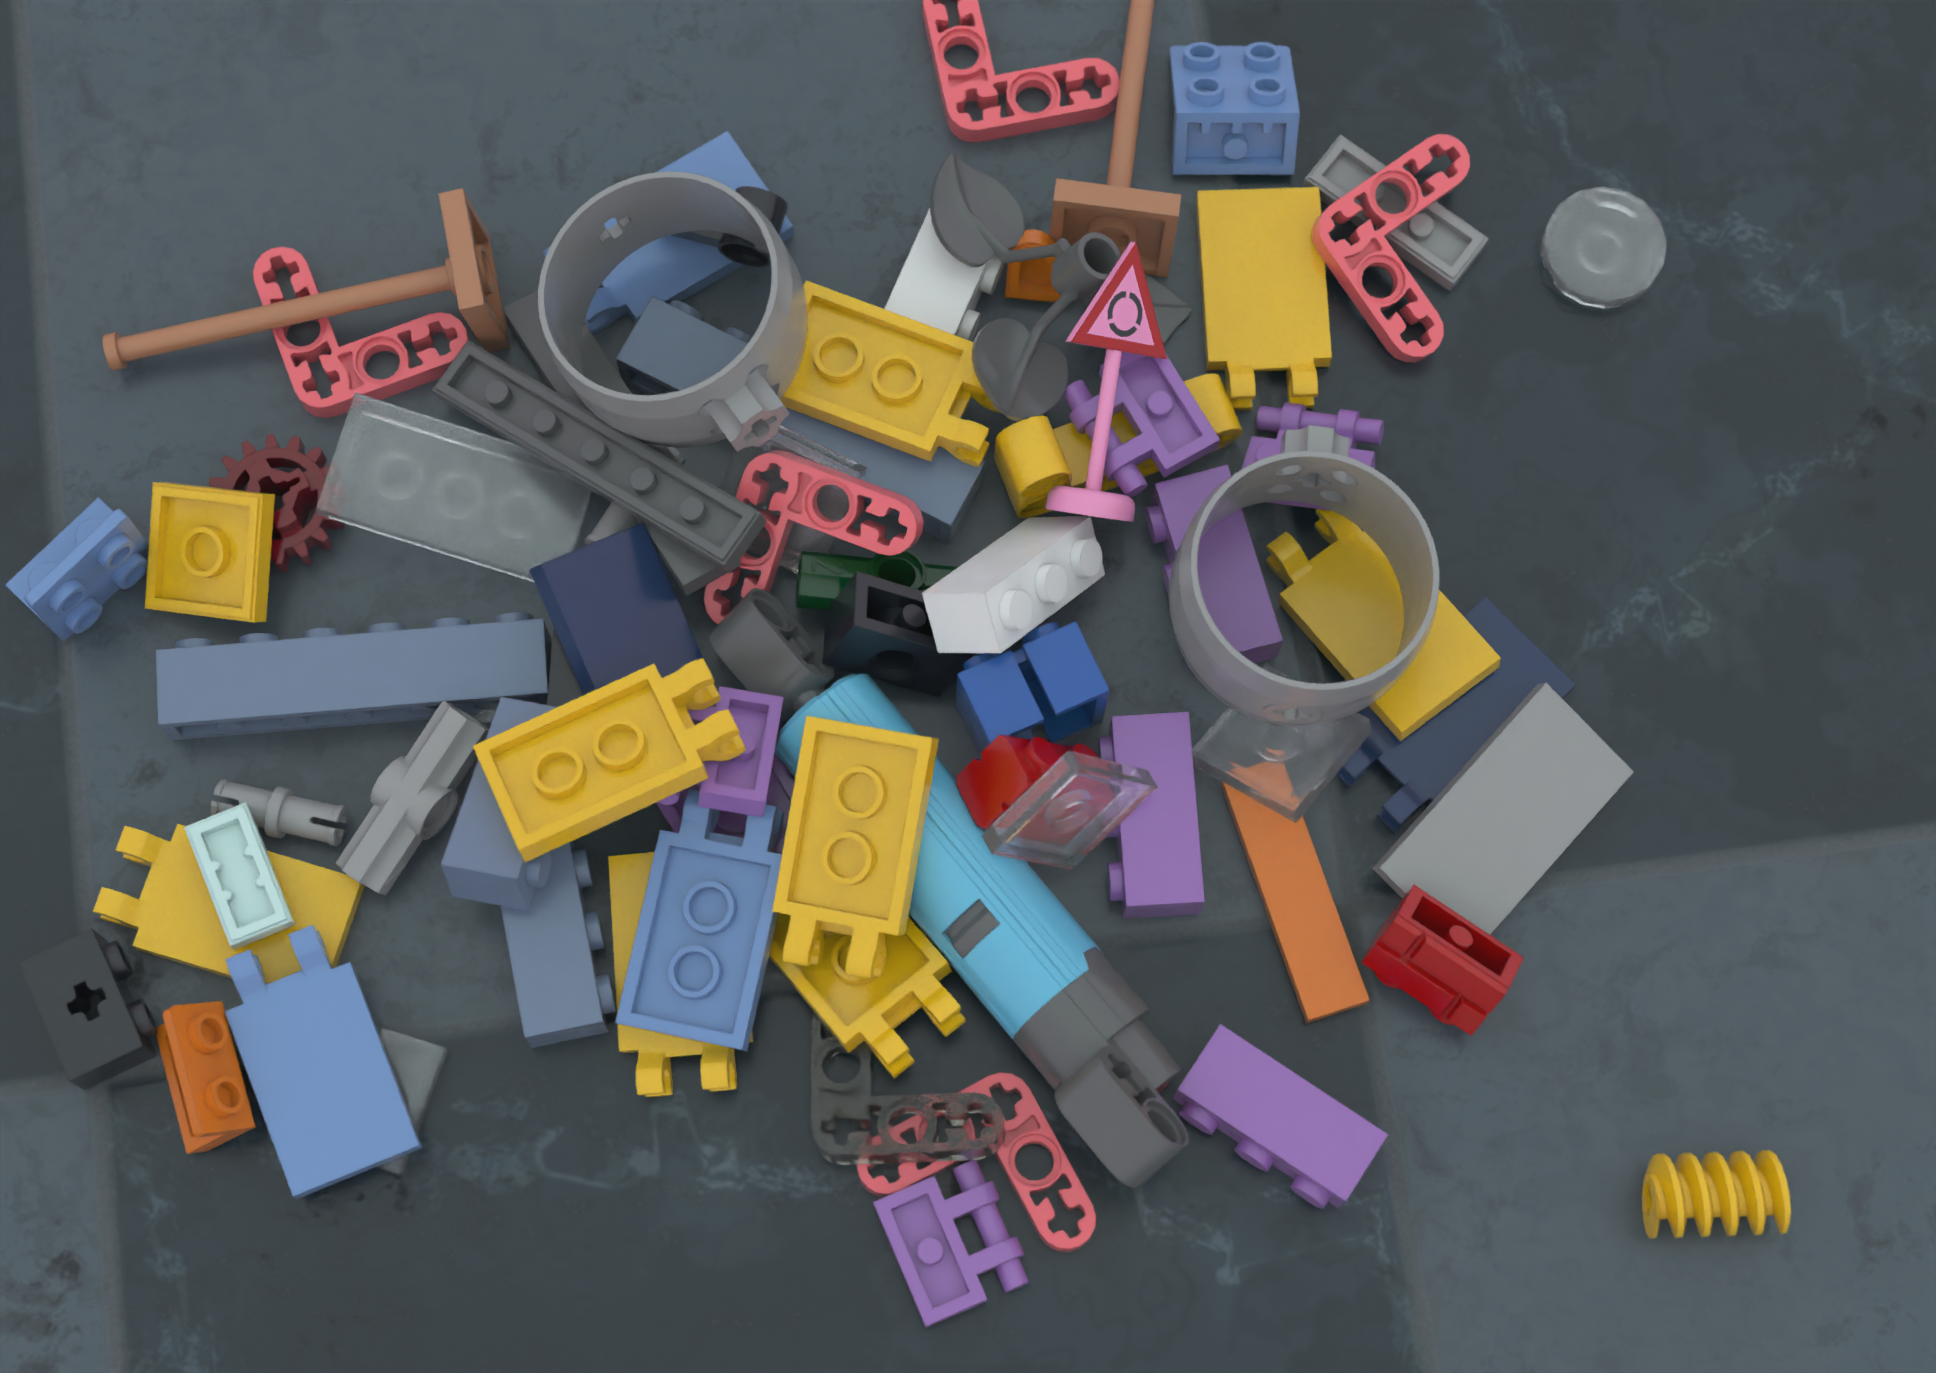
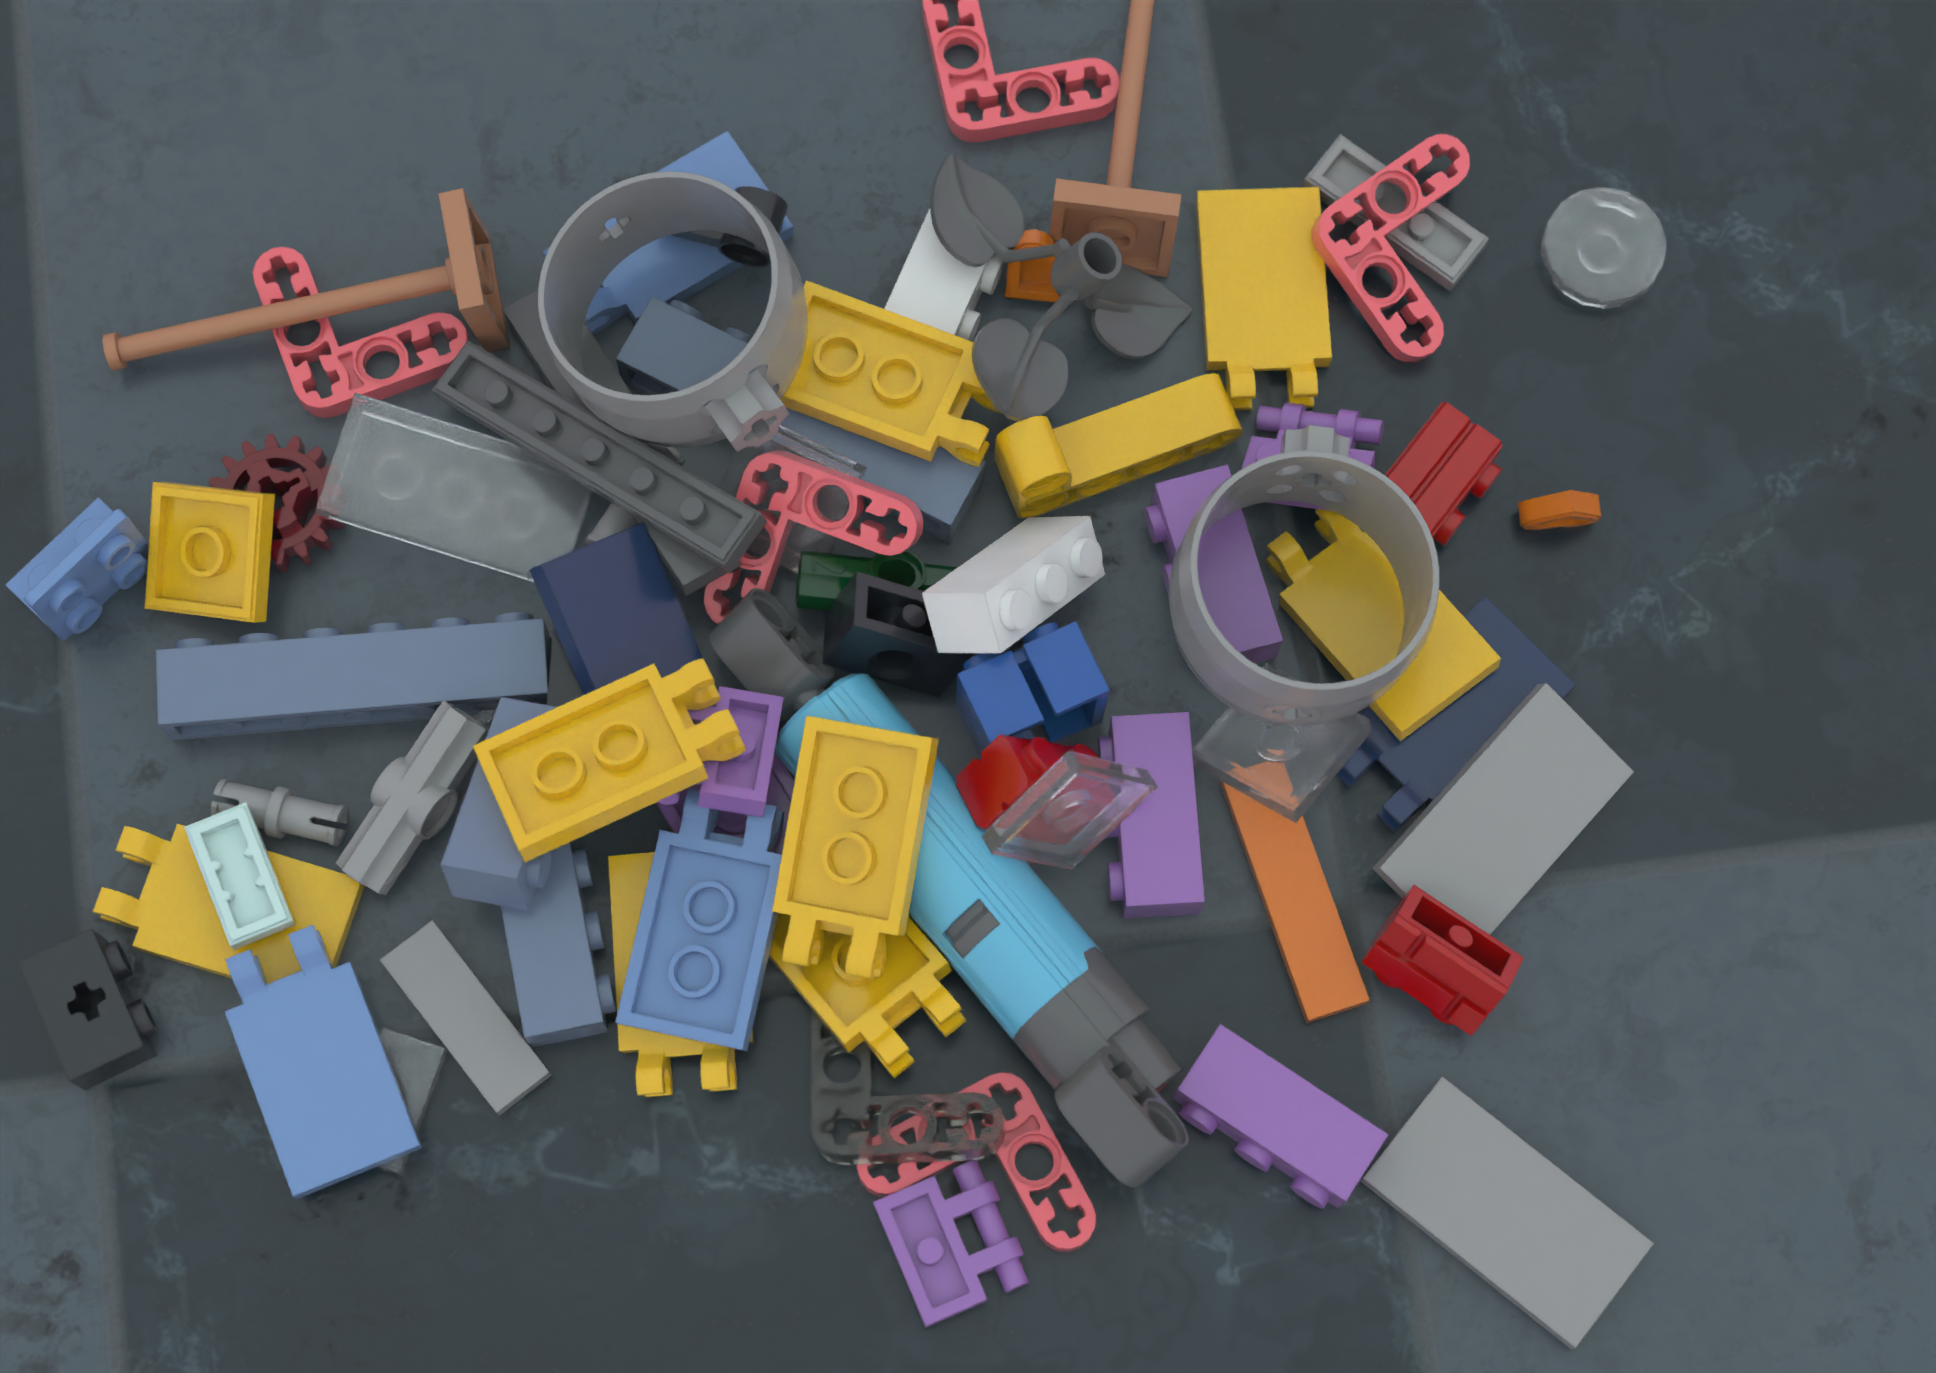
orange bracket [156,1001,255,1154] -> none
bright pink piece [1045,242,1167,522] -> none
medium lavender plate [1063,352,1220,498] -> none
medium blue bracket [1169,42,1300,175] -> none
yellow piece [1642,1150,1791,1239] -> none
none -> light grey tile [380,920,552,1116]
none -> light grey tile [1360,1076,1654,1349]
none -> red brick [1385,402,1503,547]
none -> orange tile [1518,490,1601,530]

